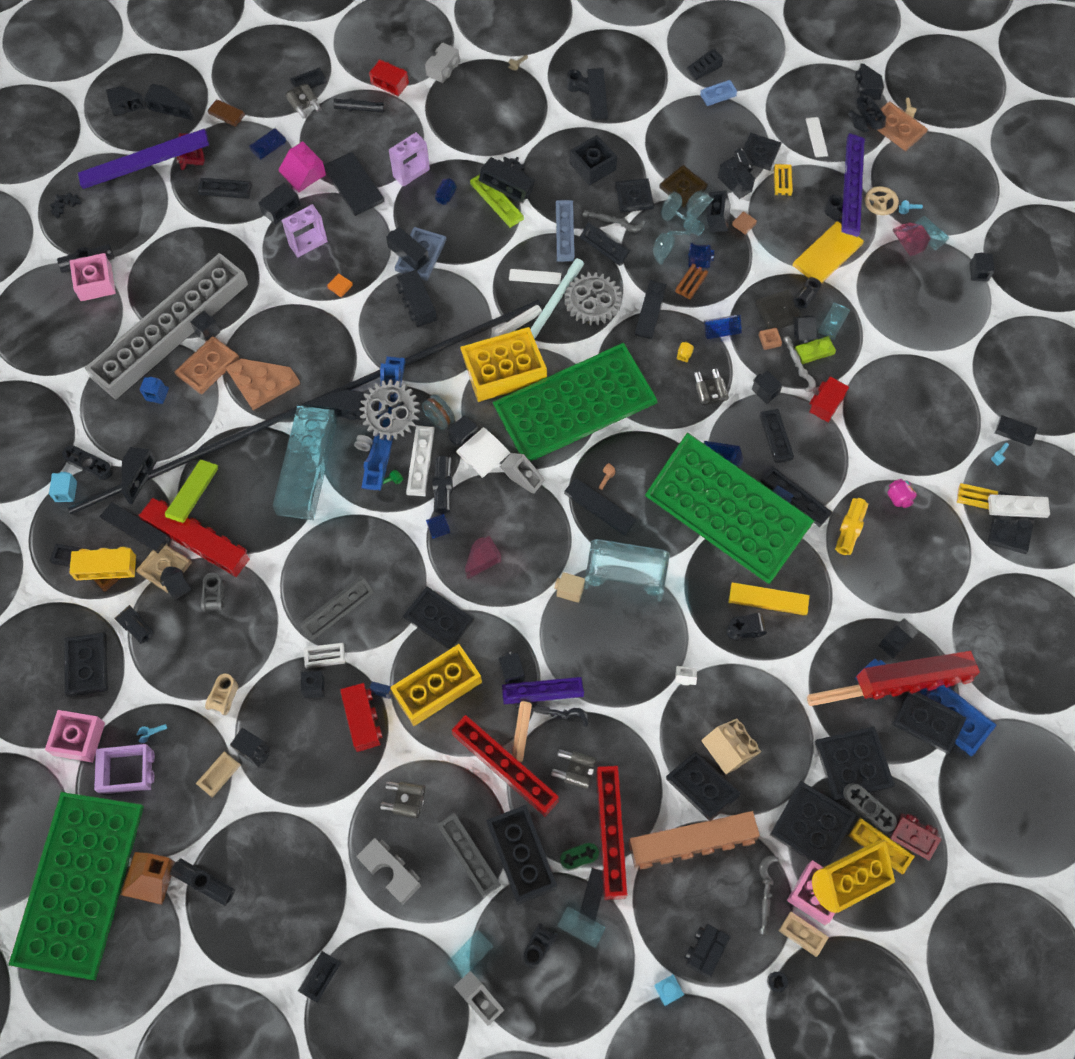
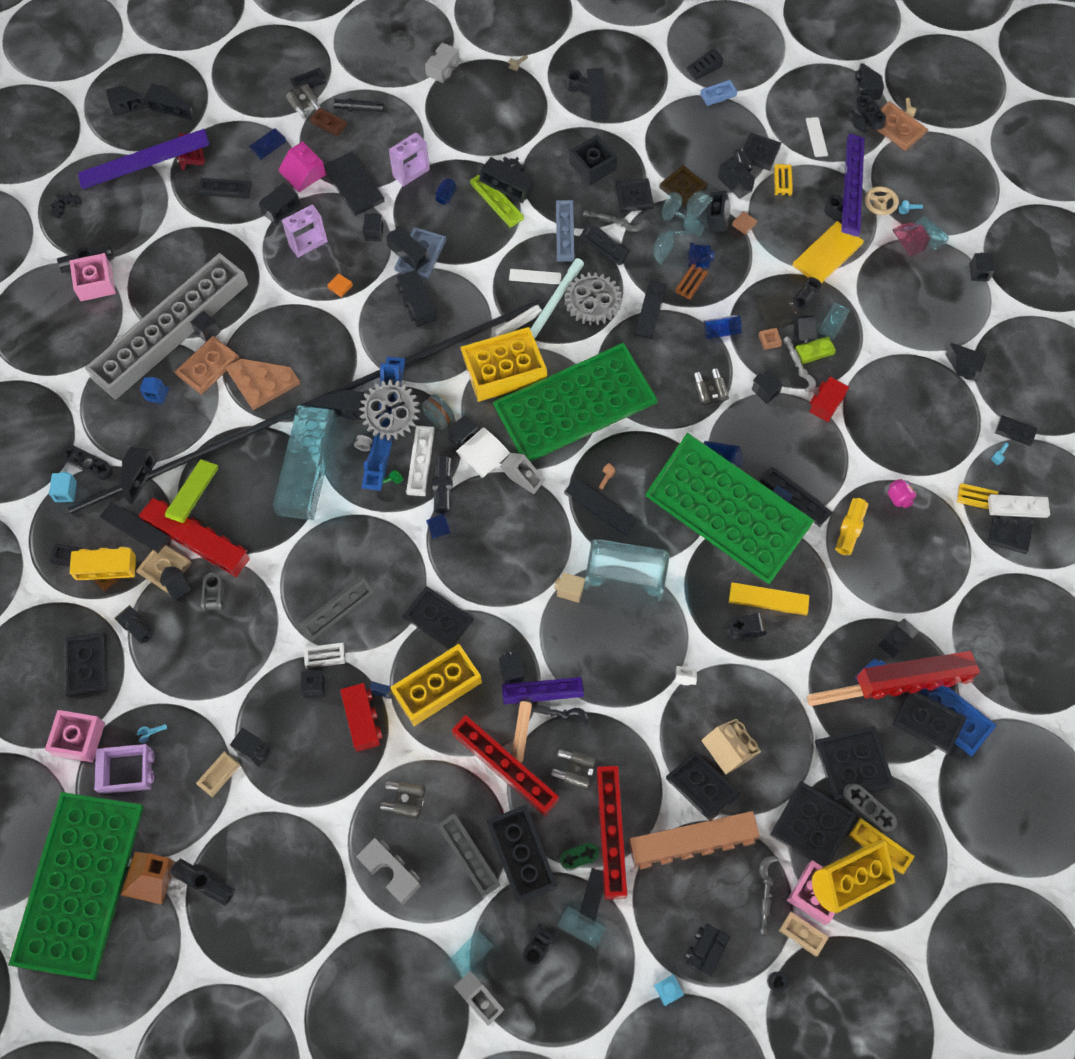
tan piece [205,674,238,716] -> none
reddish brown tile [207,99,245,127] -> none
black plate [298,951,341,1003] -> none
red brick [369,60,409,97] -> none
clear pink slope [465,536,501,579] -> none
yellow hose [677,342,694,362] -> none
black plate [759,409,794,464] -> none
dark red bracket [890,813,942,861] -> none
none -> copper plate [310,108,347,137]
none -> black brick [362,213,384,242]
none -> black slope [945,343,987,381]

